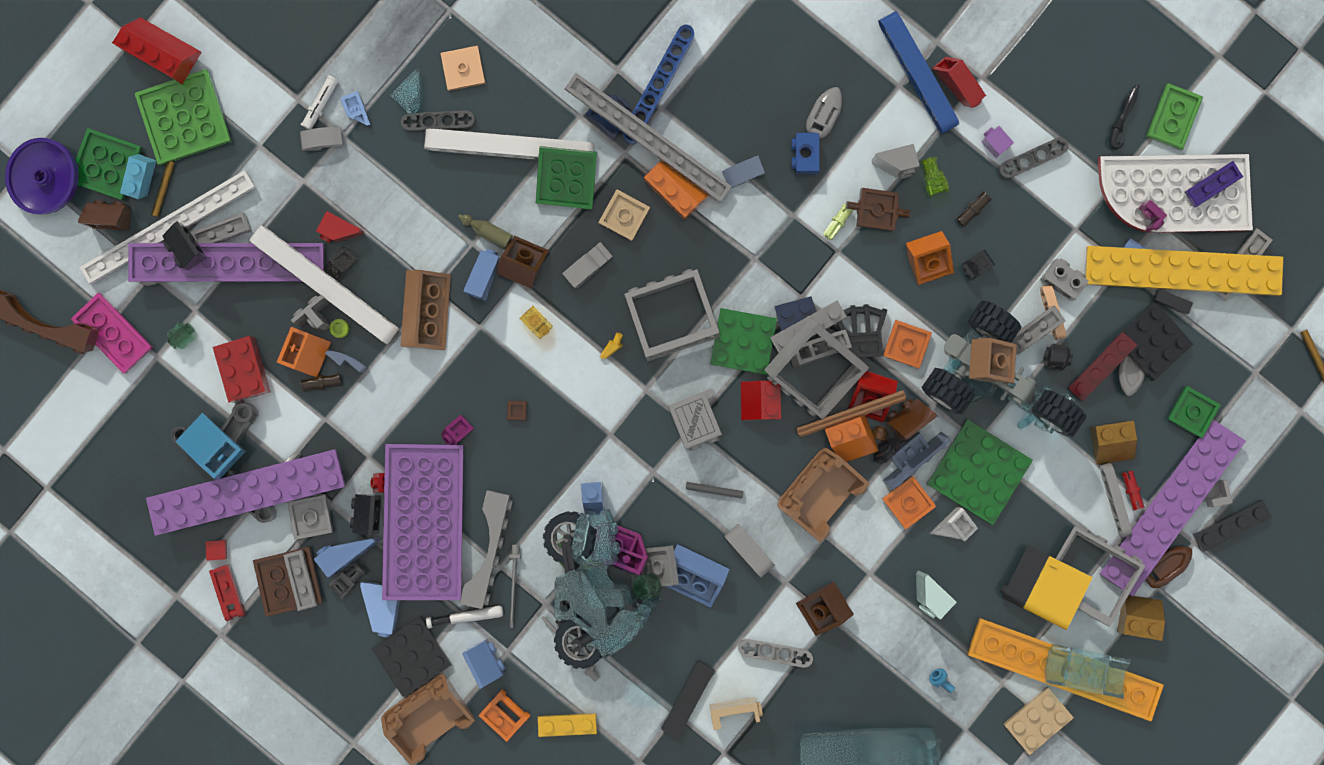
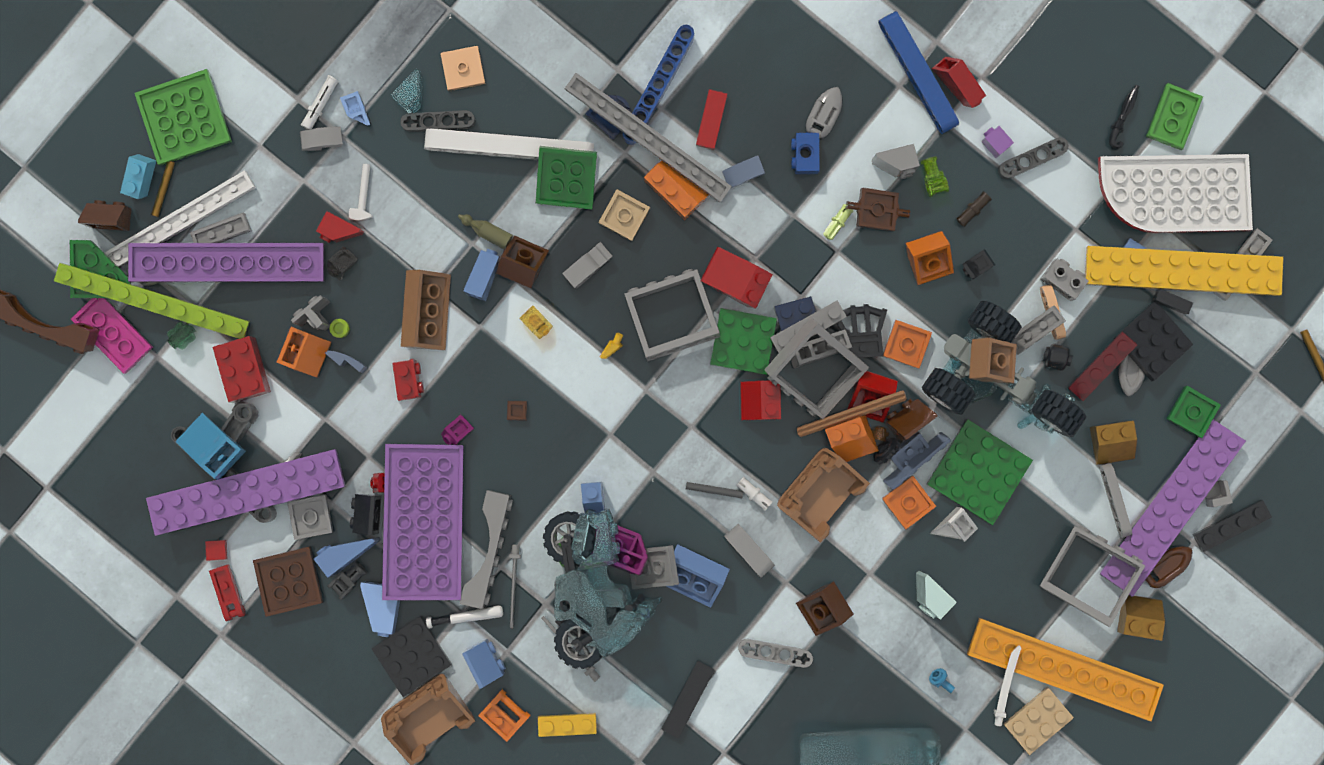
dark purple dish [5,138,79,215] -> none
green plate [76,128,143,201] -> none
red slope [112,17,202,84] -> none
black slope [162,221,207,270] -> none
white beam [250,225,399,344] -> none
light grey tile [283,550,318,611] -> none
dark brown pin [301,373,342,392] -> none
clear green piece [633,574,661,600] -> none
light grey container [668,389,722,451] -> none
tan panel [709,697,763,730] -> none
yellow door [1000,545,1093,630] -> none
clear light blue piece [1045,644,1131,699] -> none
red pin [1121,470,1145,511] -> none
magenta bracket [1138,200,1167,232] -> none
dark purple tile [1184,161,1243,208] -> none
none -> lime plate [54,263,250,339]
none -> green plate [69,240,131,298]
none -> white piece [348,164,373,221]
none -> red bracket [392,359,424,401]
none -> red tile [696,90,727,150]
none -> red slope [700,247,773,309]
none -> white pin [736,477,773,511]
none -> white sword [994,645,1021,726]

